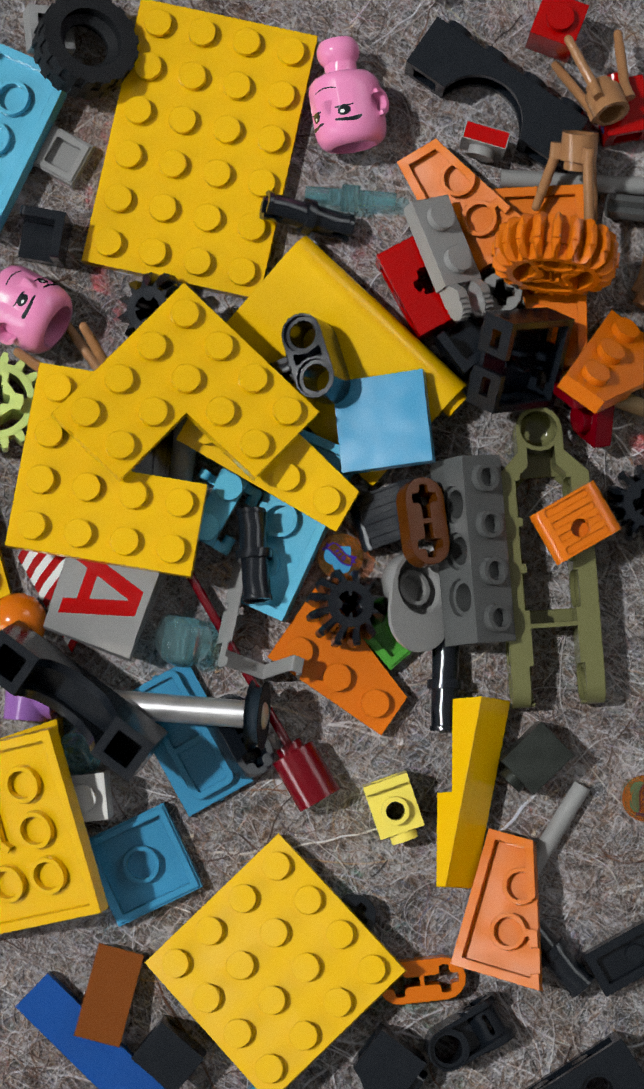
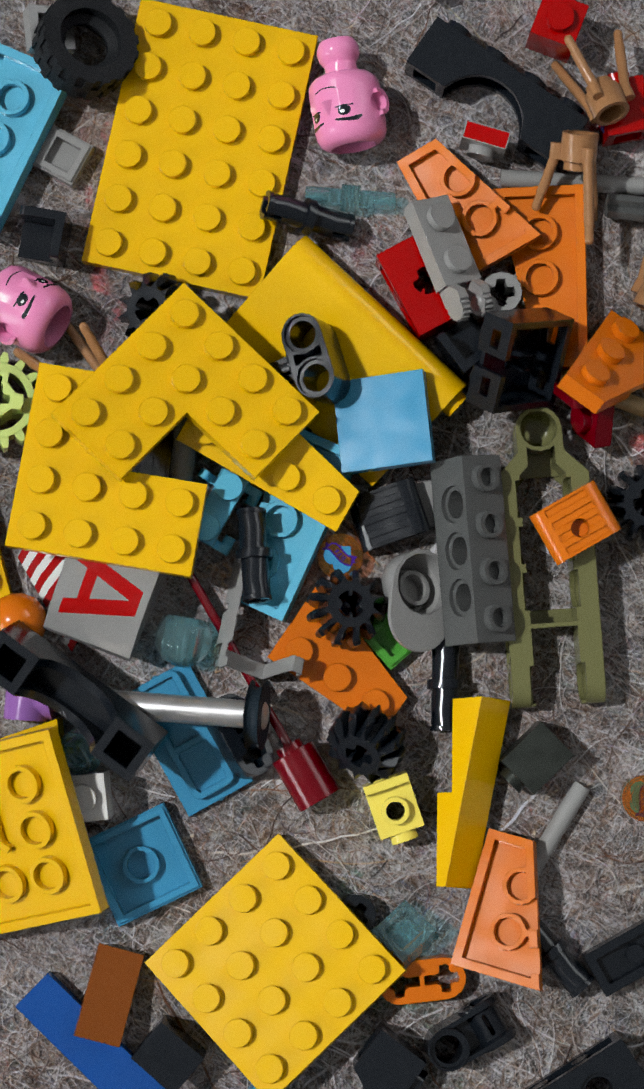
reddish brown beam [396,477,450,568] -> none
orange gear [491,211,620,297] -> none
none -> black gear [326,701,408,783]
none -> clear light blue plate [371,900,439,968]

